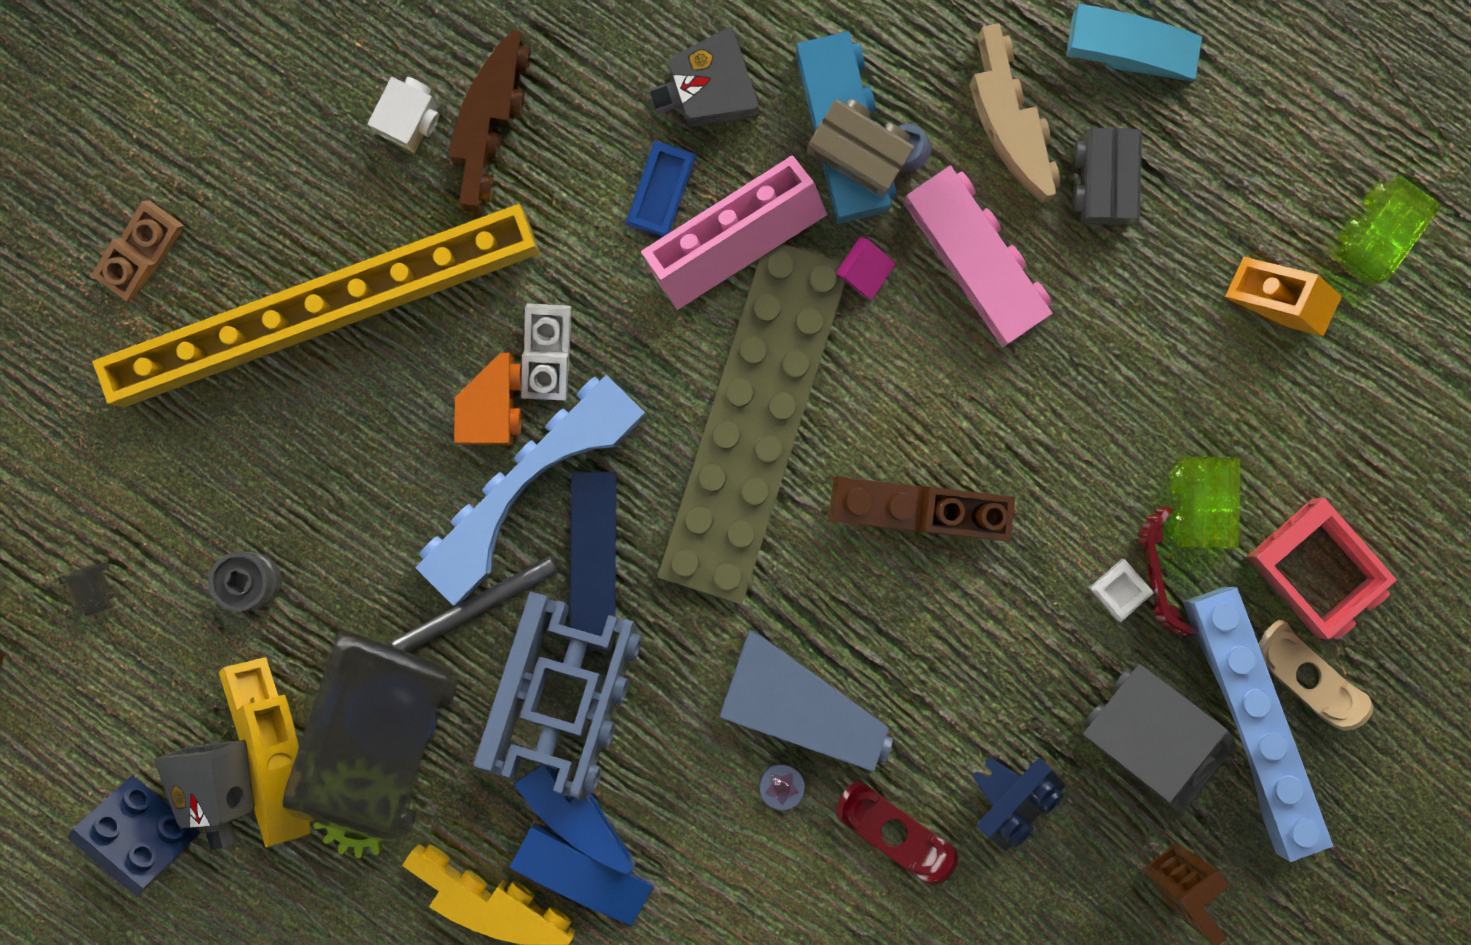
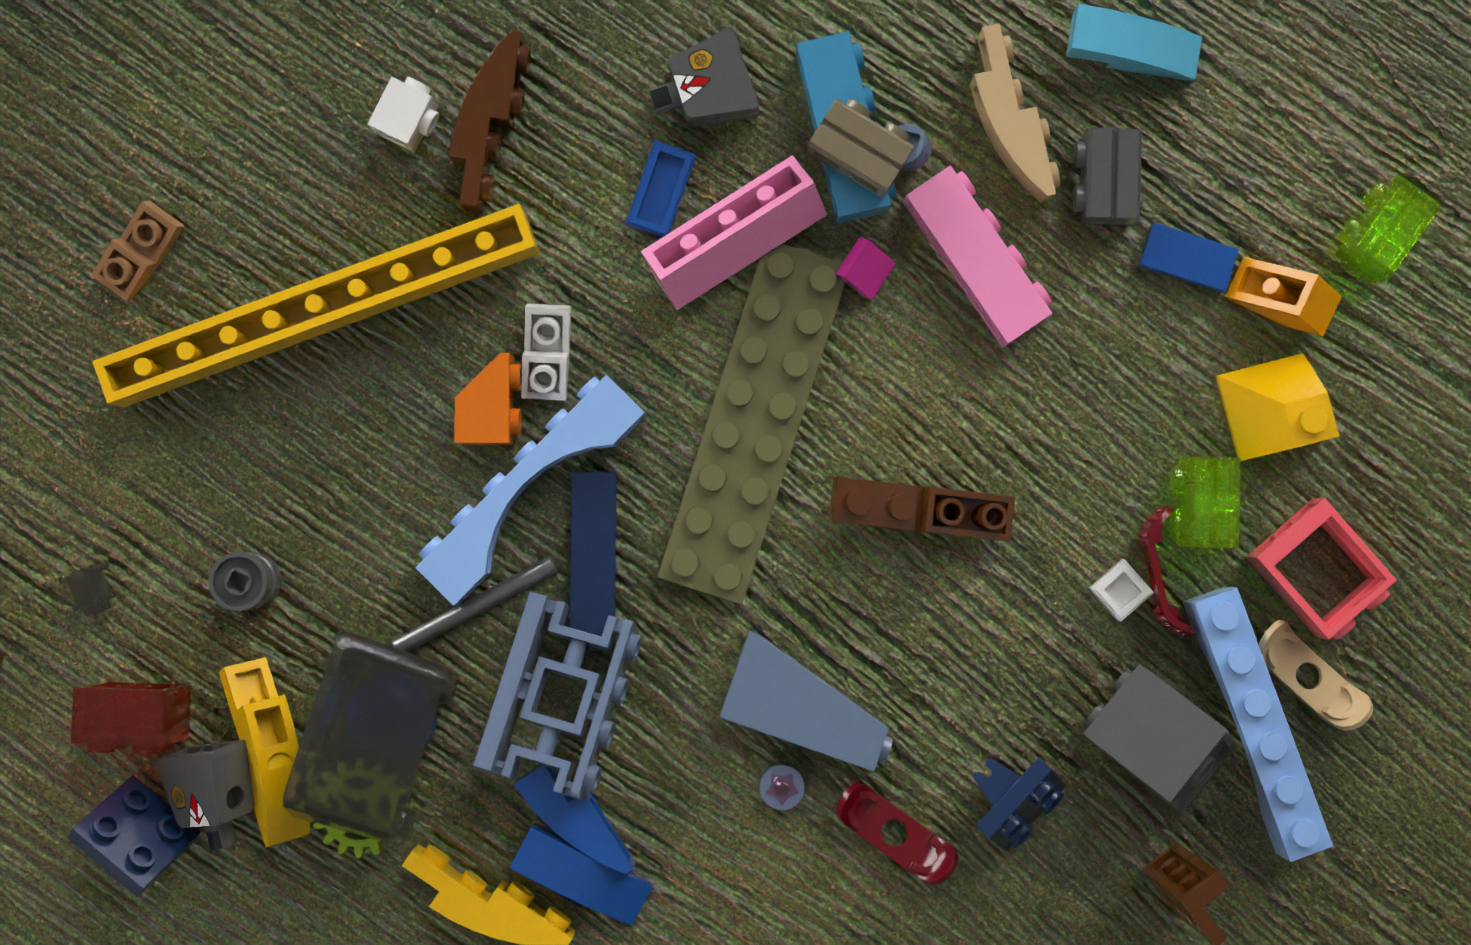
none -> clear red brick [71,681,191,754]
none -> blue tile [1138,222,1239,293]
none -> yellow slope [1215,353,1340,462]

